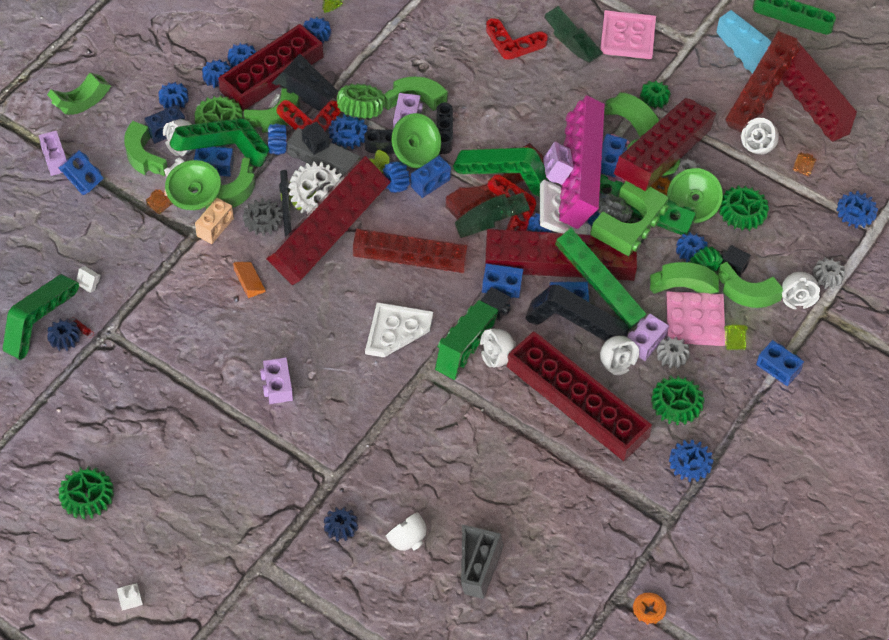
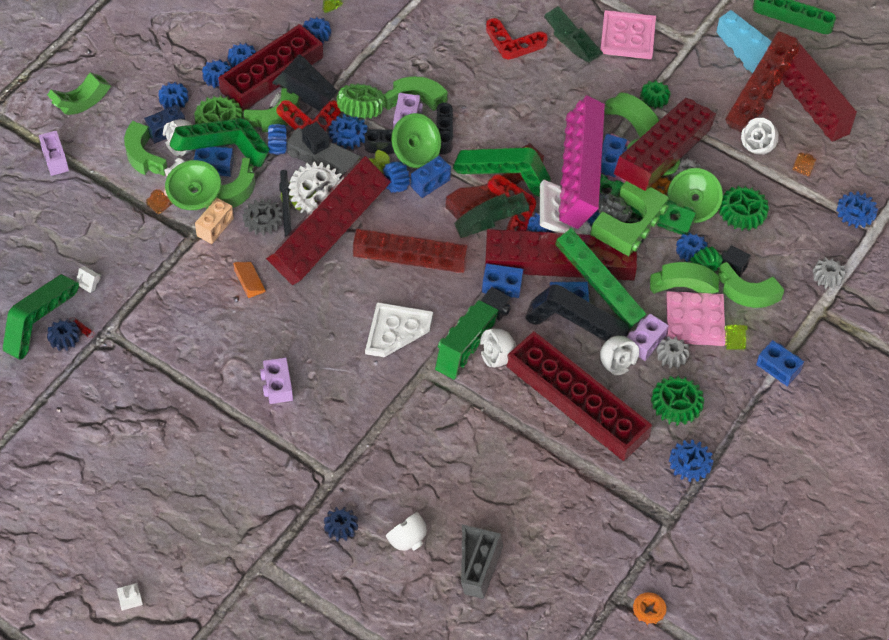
blue brick [58,150,104,195] -> none
green gear [58,465,114,519] -> none
lavender brick [543,142,574,185] -> none
white cylinder [782,271,820,309] -> none

